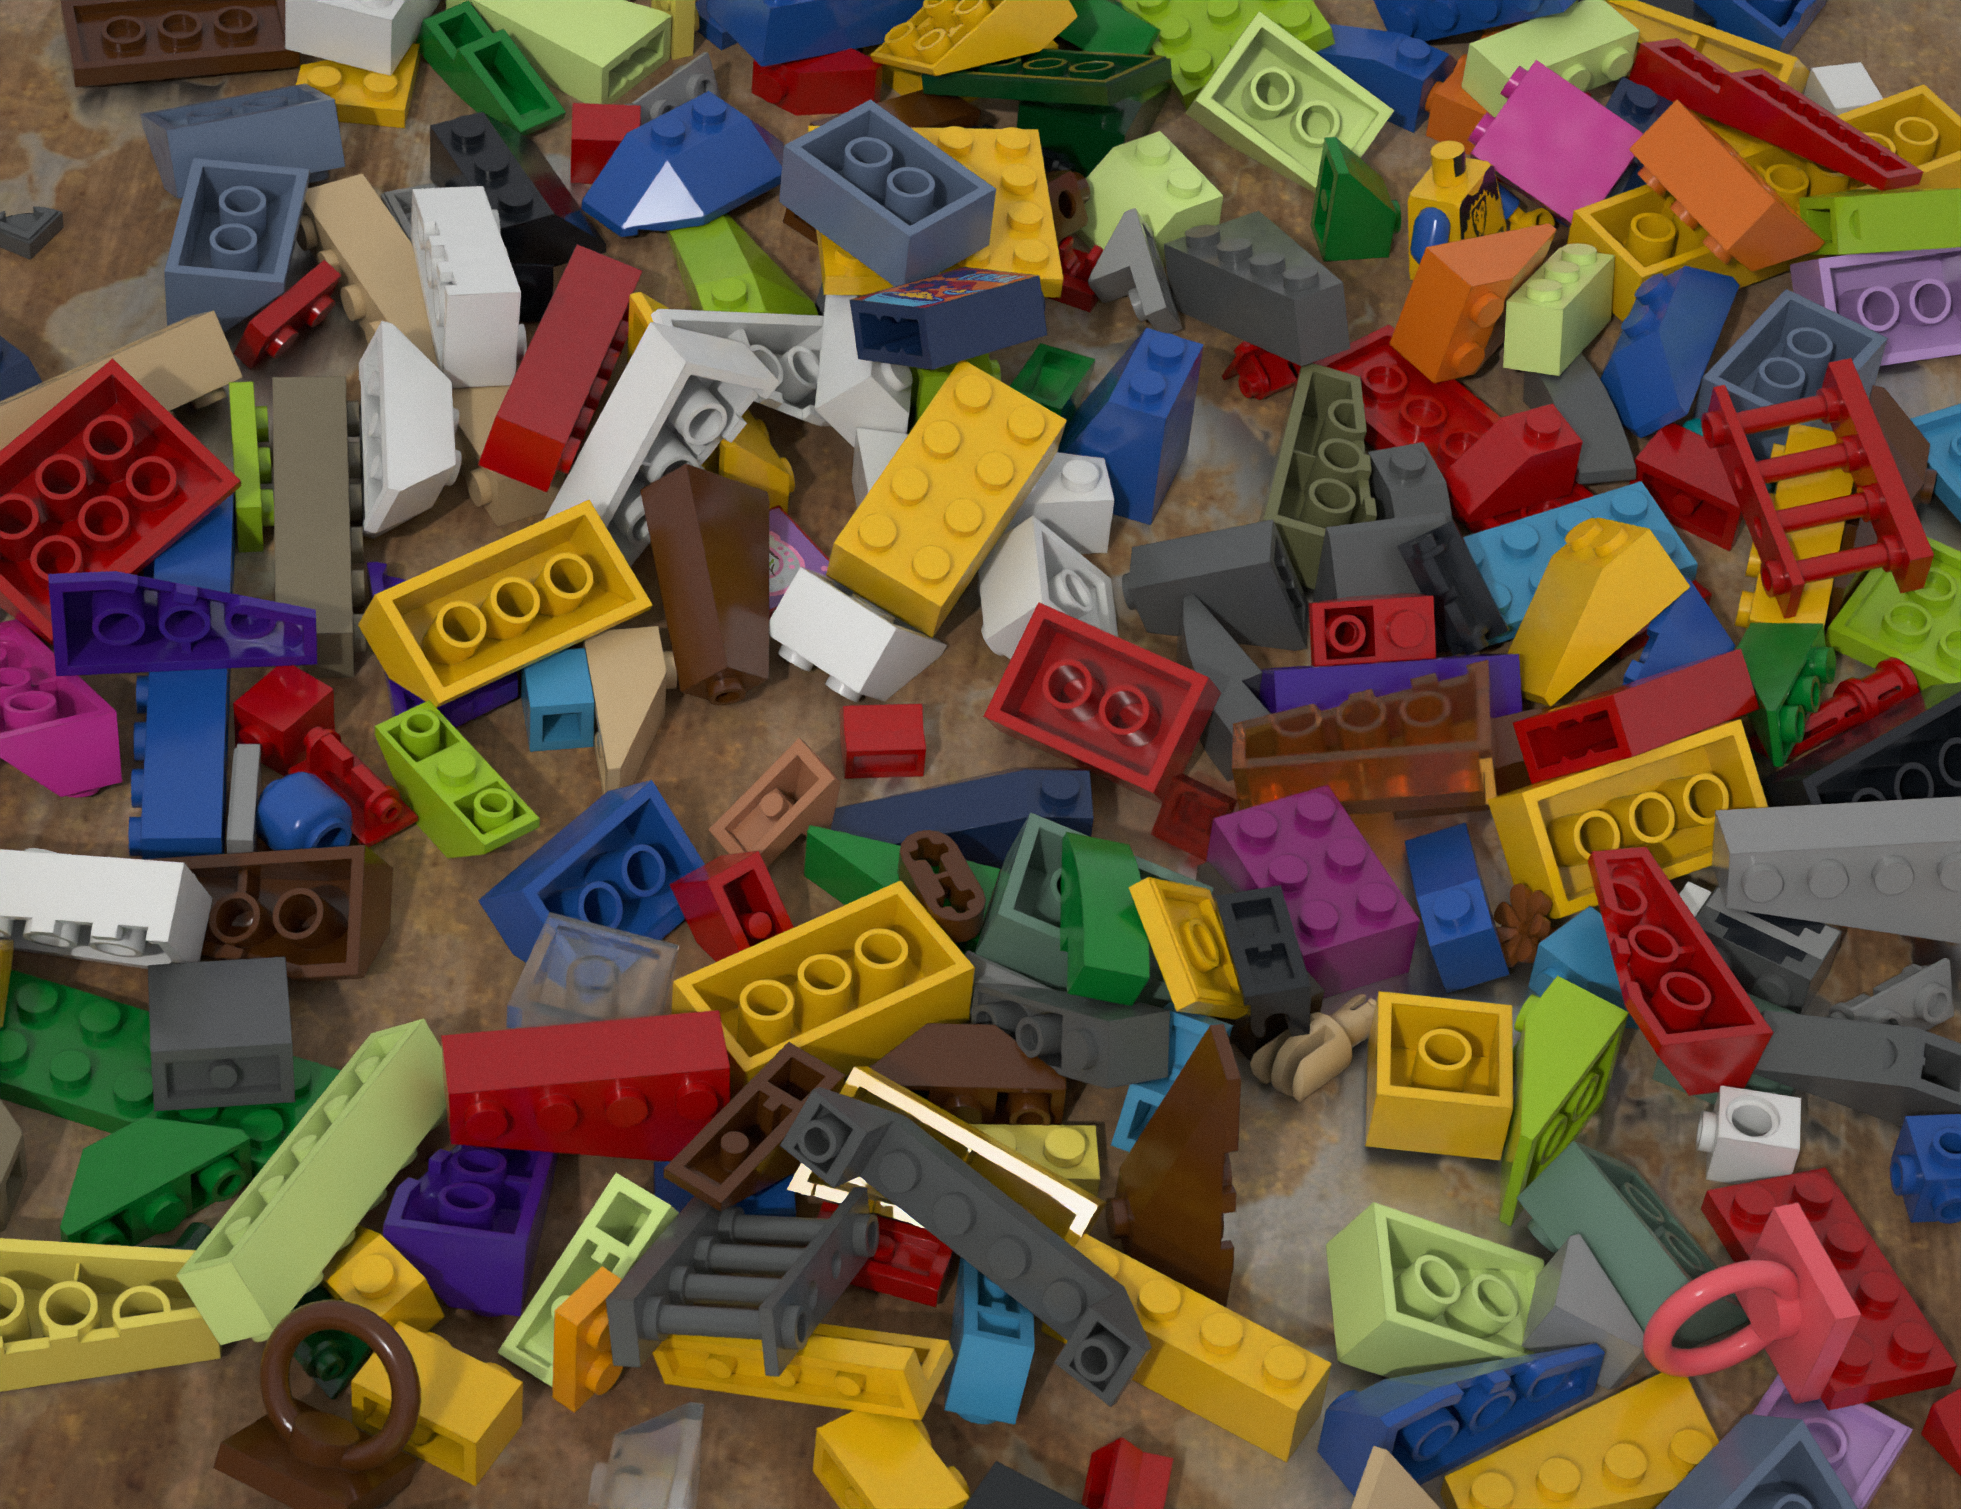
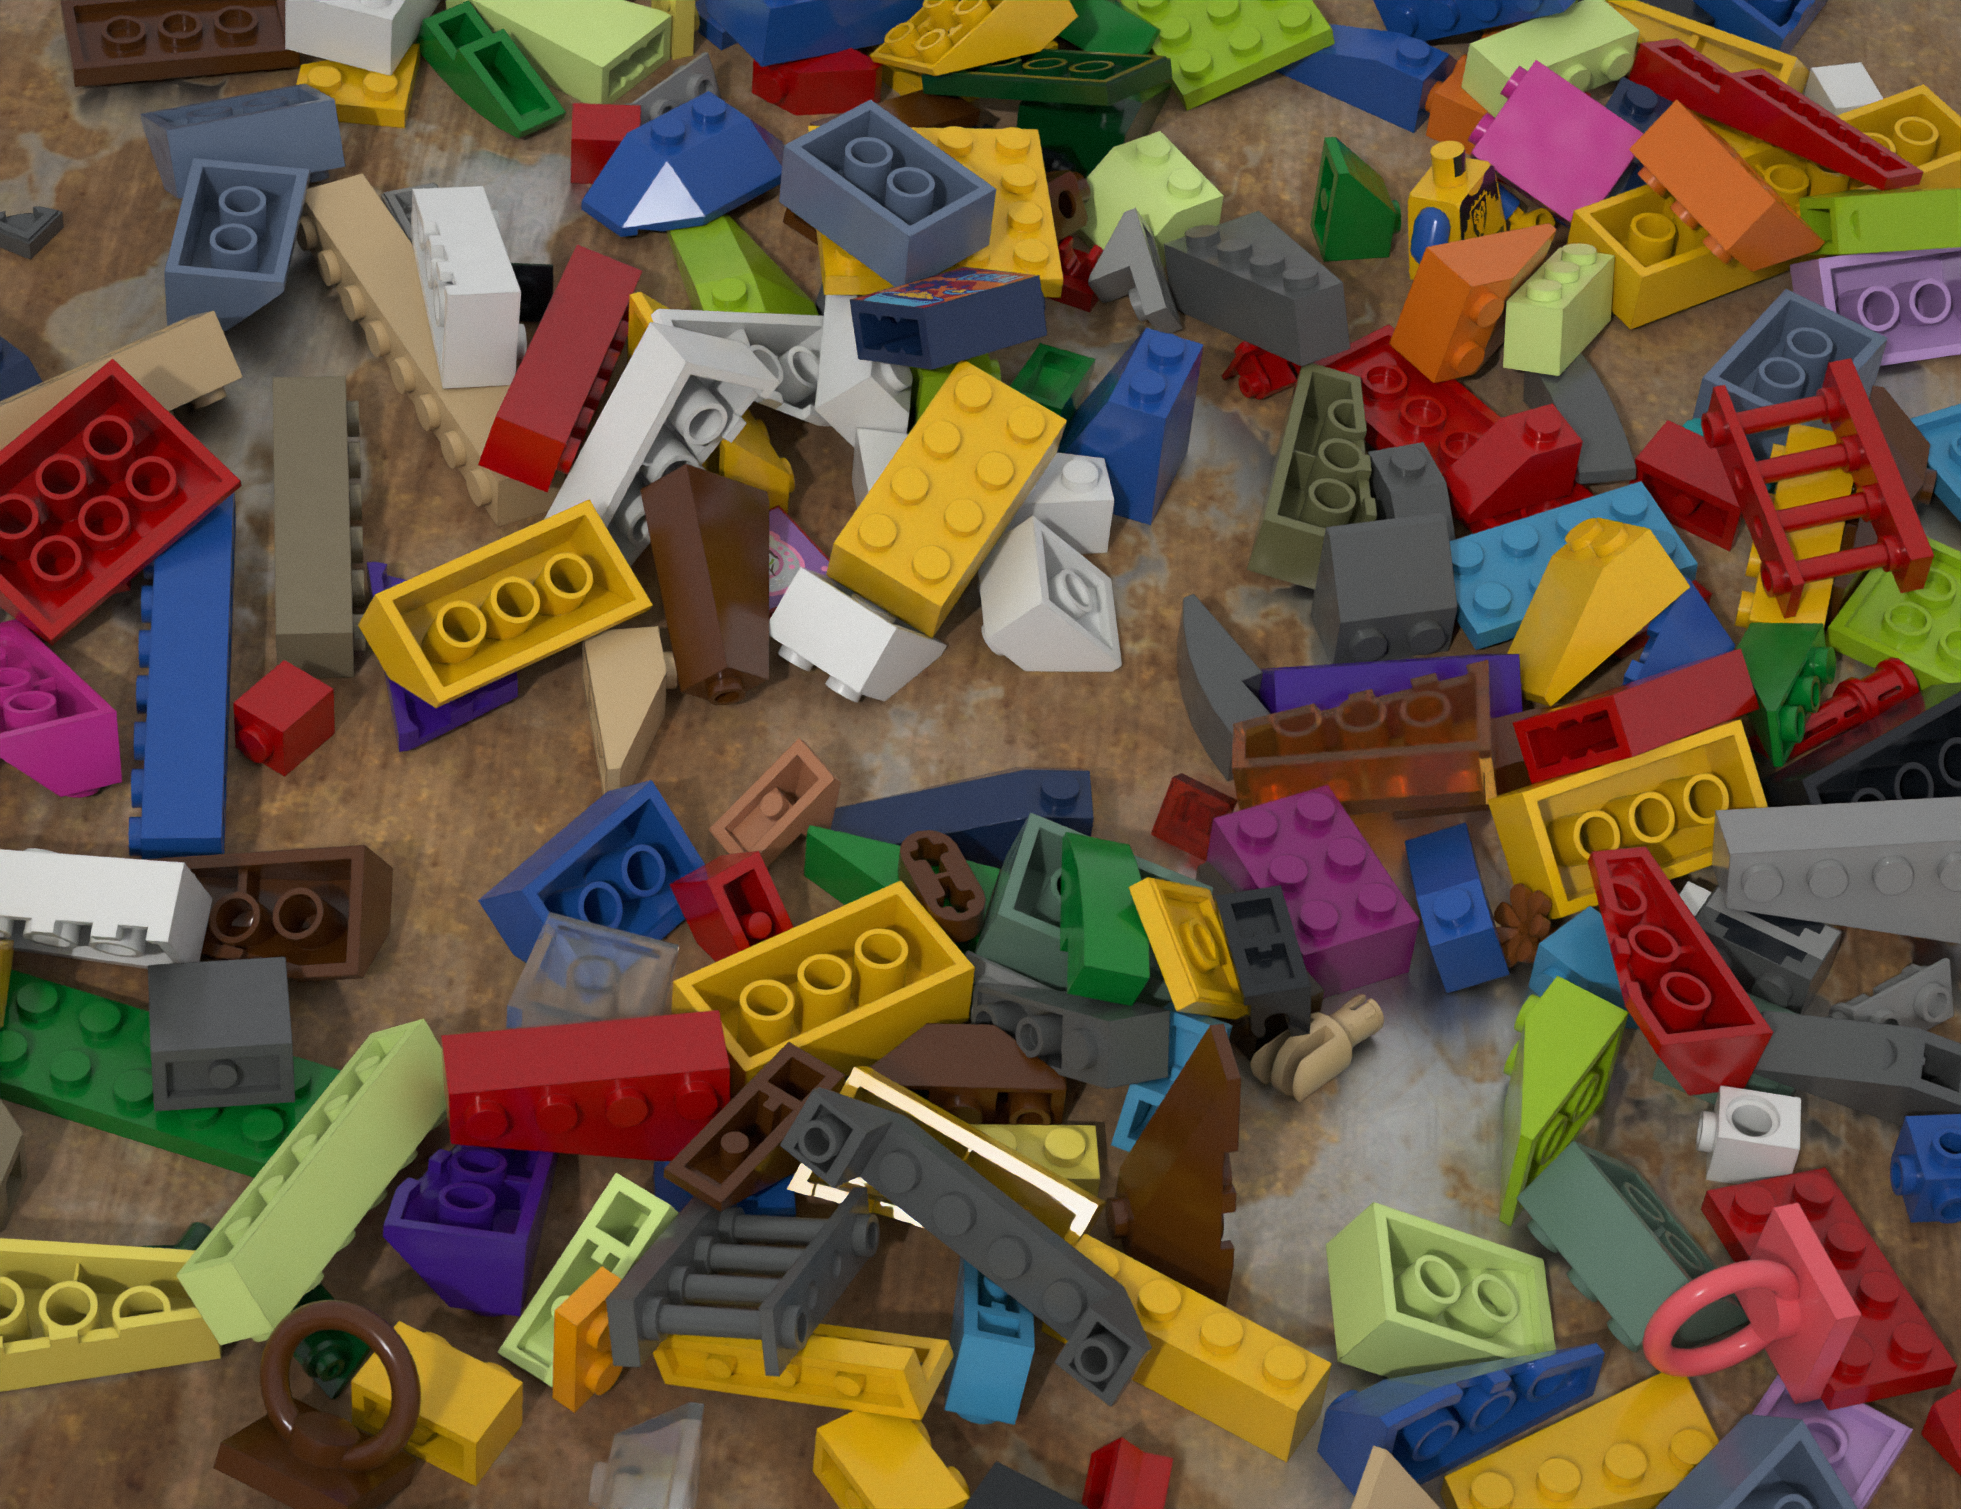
dark purple wedge [48,571,317,676] -> none
green slope [60,1117,252,1246] -> none
light grey tile [226,744,262,854] -> none
lime plate [229,381,274,553] -> none
red plate [233,260,342,369] -> none
blue head [256,771,353,851] -> none
red hinge [288,726,418,848] -> none
yellow slope [320,1225,445,1332] -> none
white wedge [359,321,462,539] -> none
lime slope [375,700,540,859] -> none
black slope [430,111,606,267] -> none
dark azure brick [521,648,595,752] -> none
red plate [805,1201,956,1308] -> none
red piece [839,703,926,779] -> none
red brick [983,602,1221,807] -> none
dark grey slope [1122,519,1309,651] -> none
yellowish green slope [1185,11,1394,193] -> none
red slope [1309,593,1436,667] -> none
yellow brick [1365,991,1513,1160] -> none
black hinge [1398,519,1509,656] -> none
light grey slope [1522,1234,1645,1390] -> none
blue wedge [1600,266,1740,438] -> none

